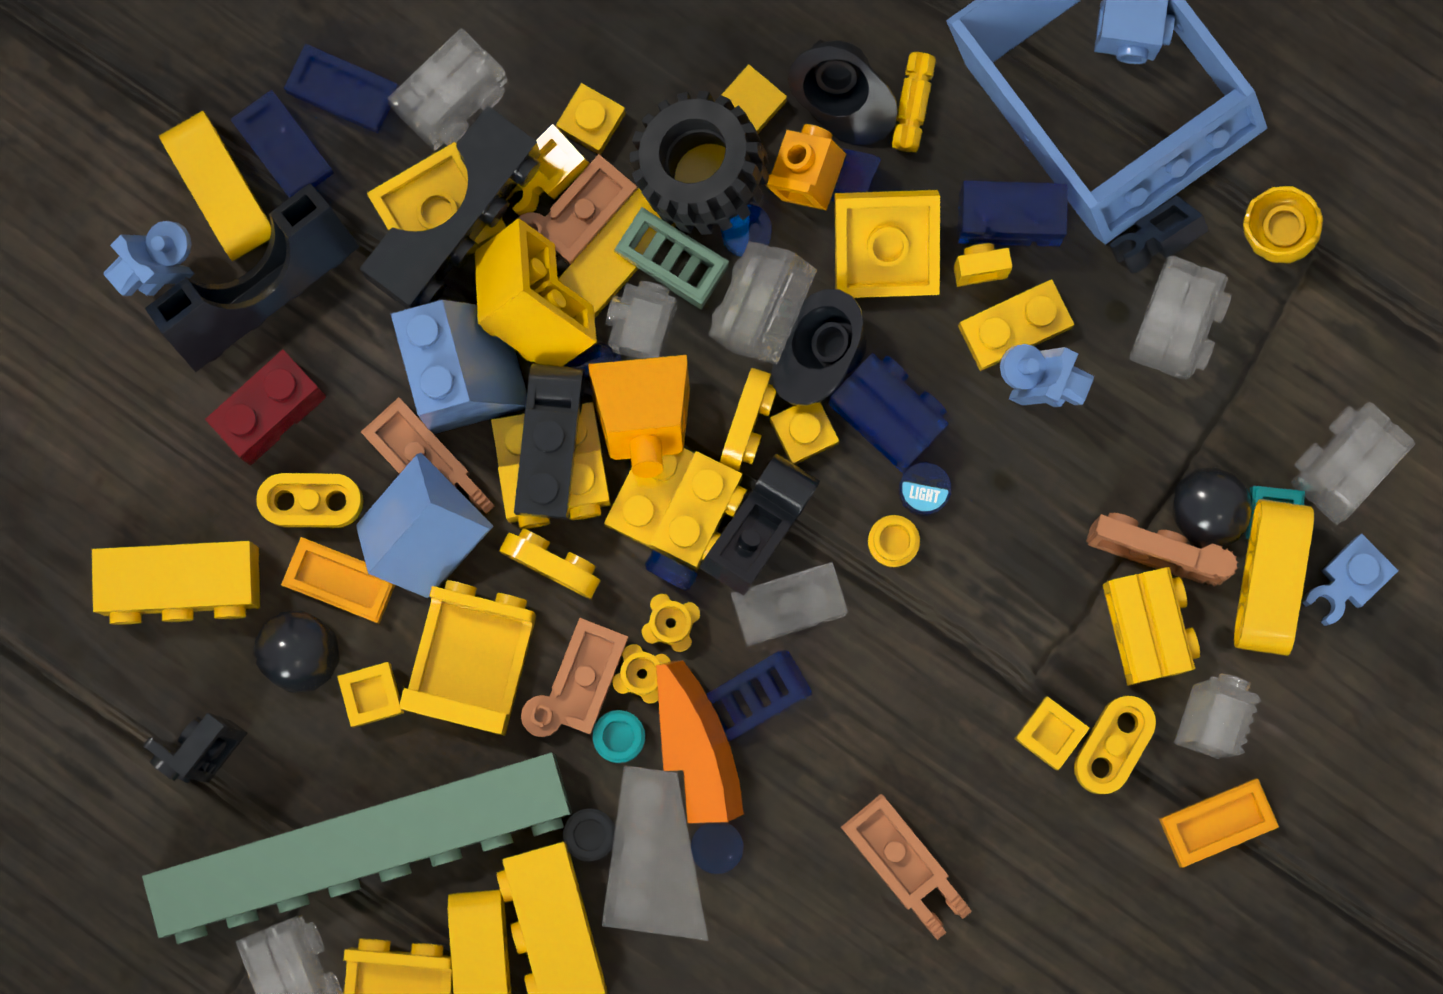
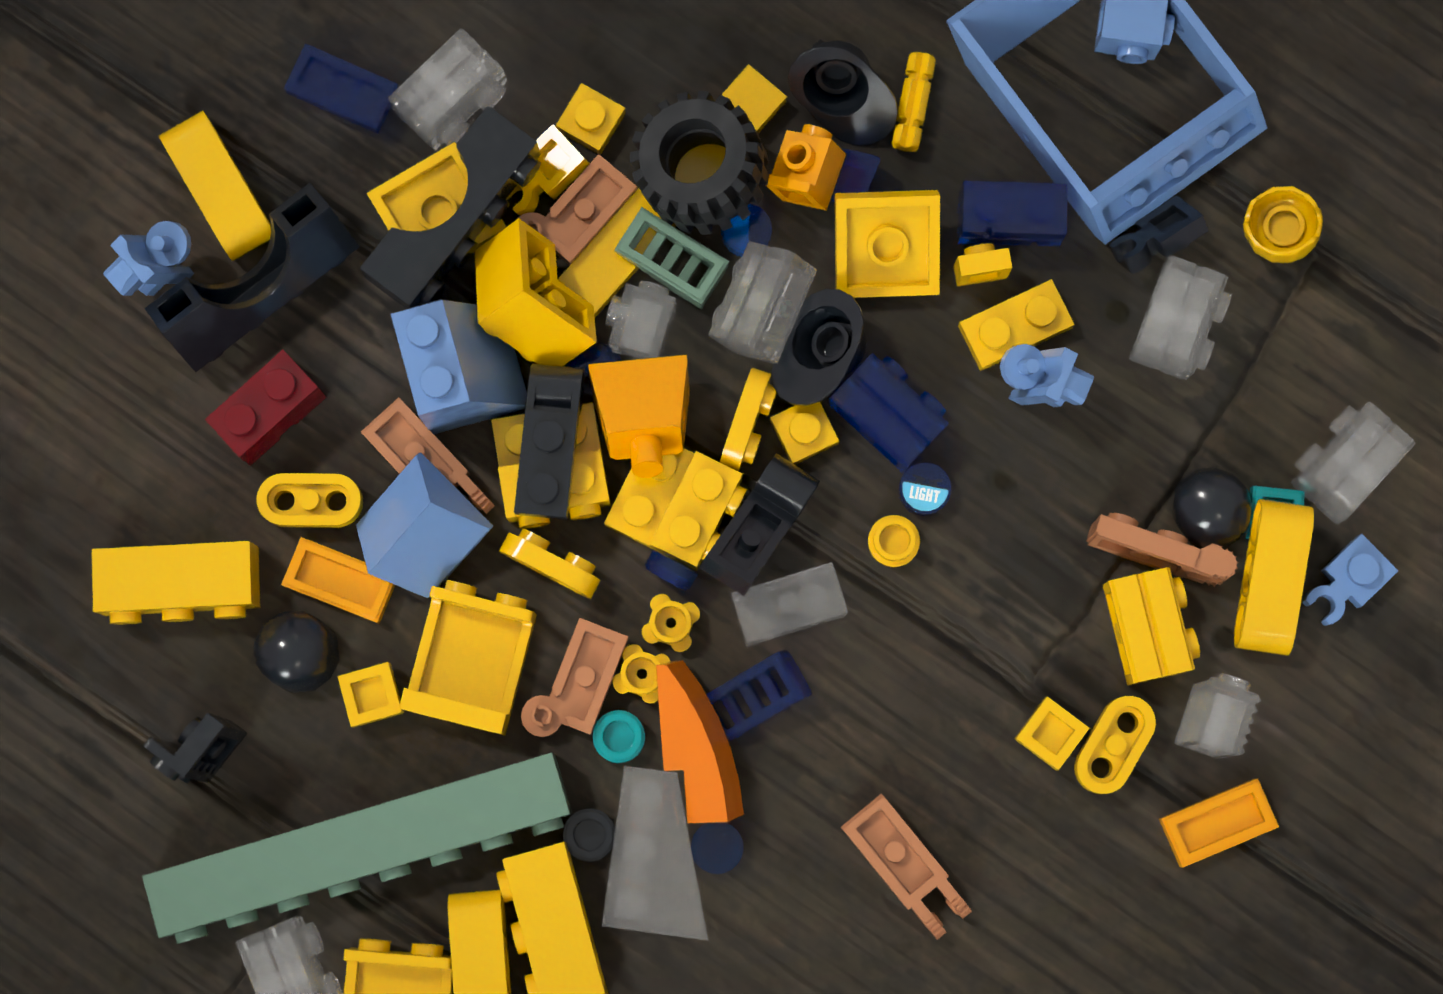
clear blue plate [230,90,334,198] -> none

